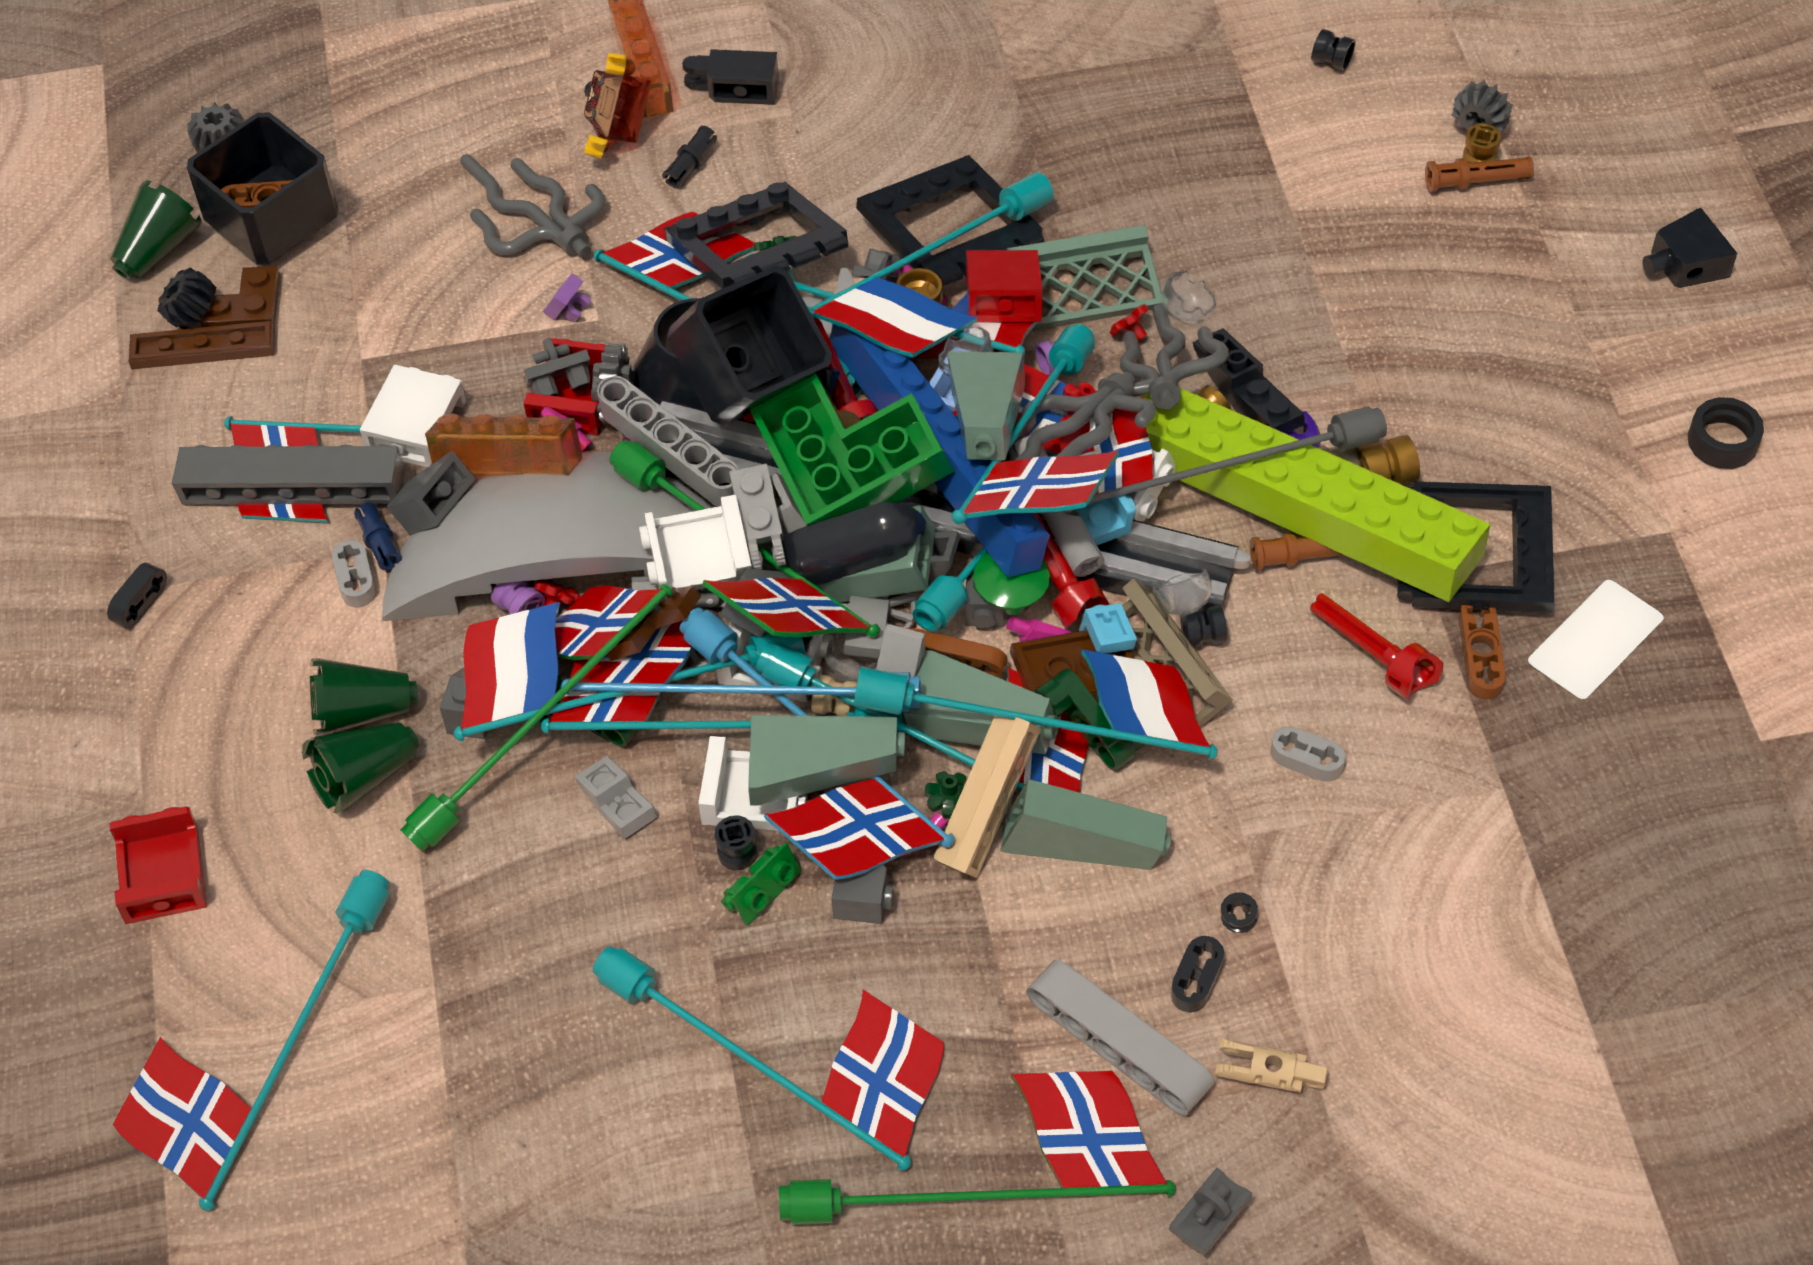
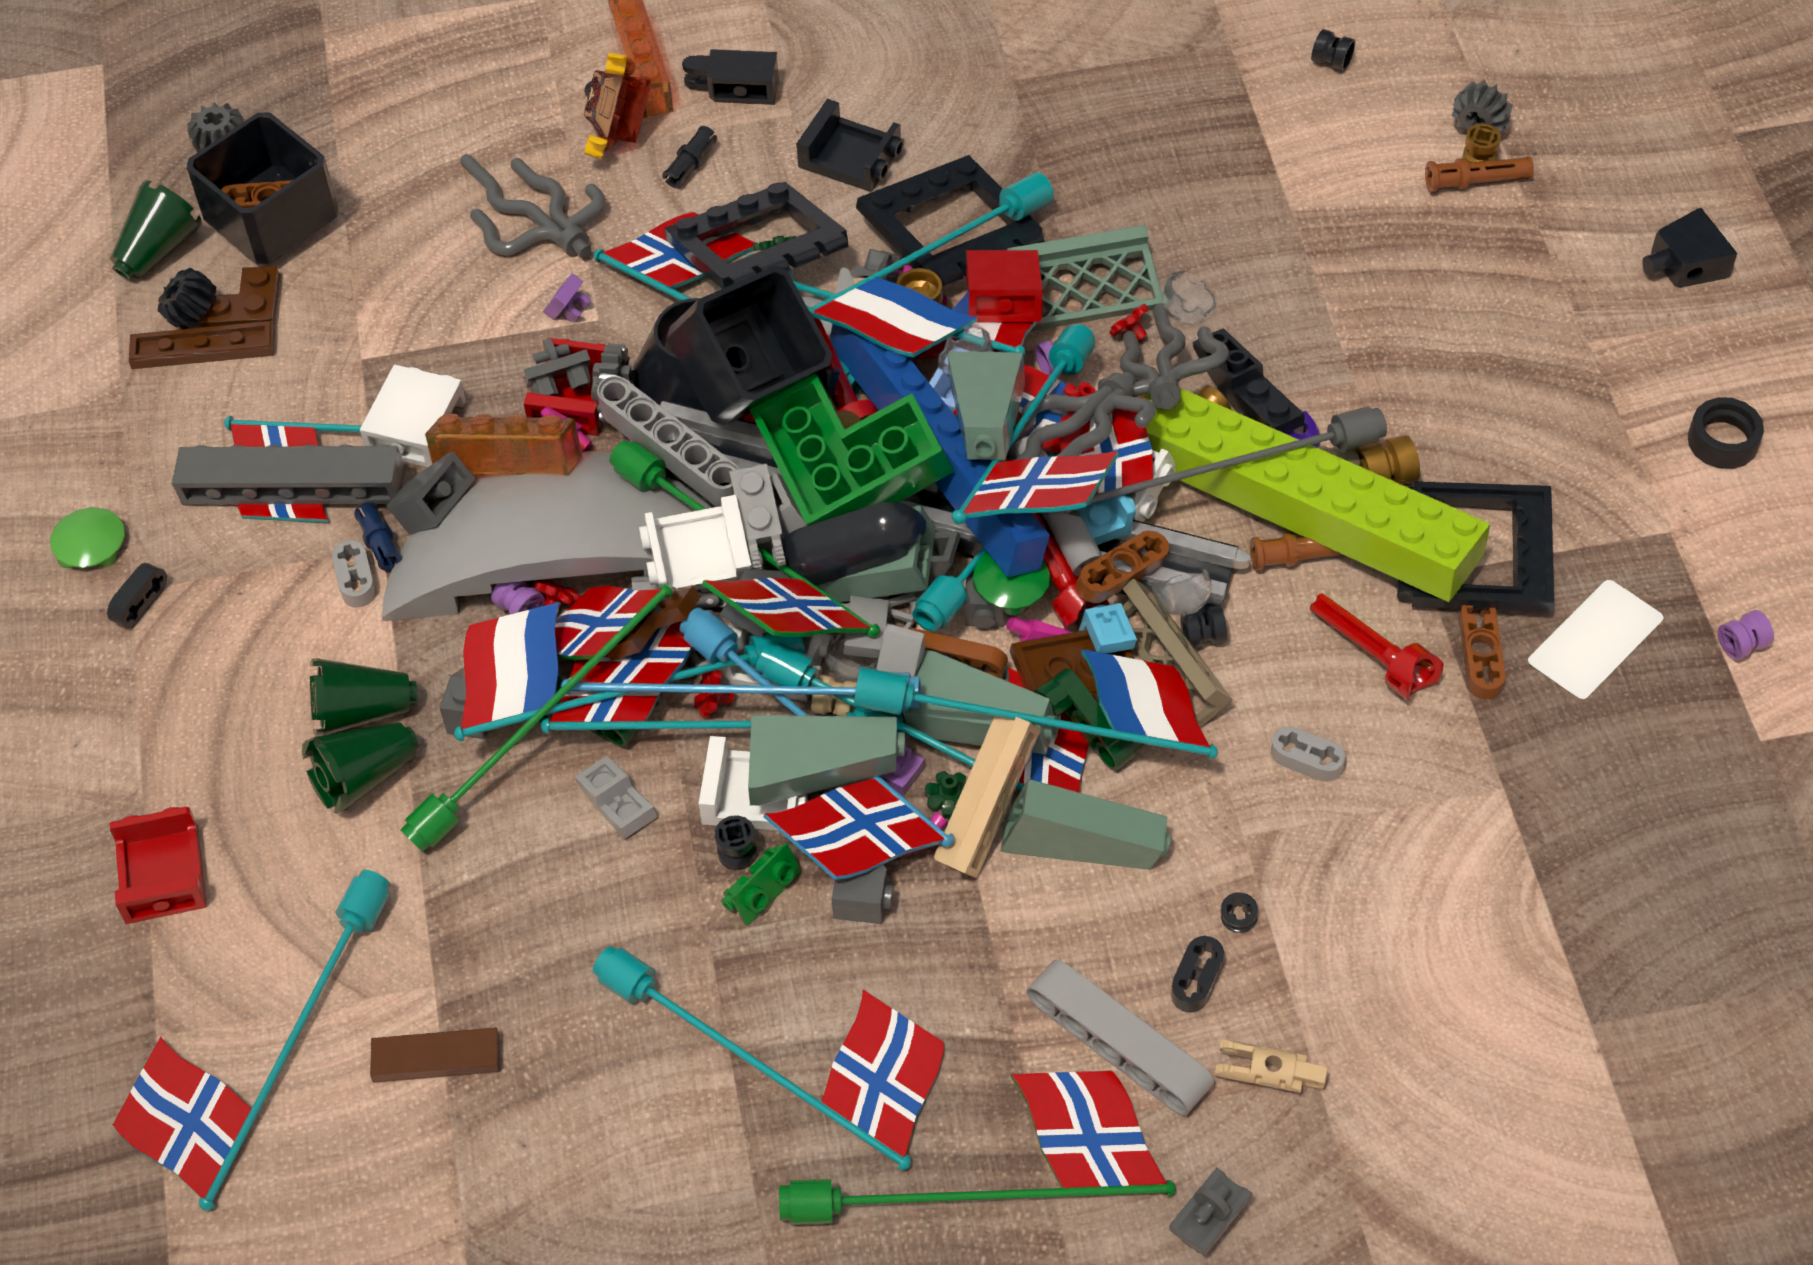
none -> bright green dish [50,507,125,568]
none -> reddish brown tile [370,1027,499,1083]
none -> red plant [694,670,734,718]
none -> black panel [796,99,904,192]
none -> medium lavender tile [879,746,925,796]
none -> dark orange beam [1076,531,1169,603]
none -> medium lavender wheel [1718,610,1774,660]

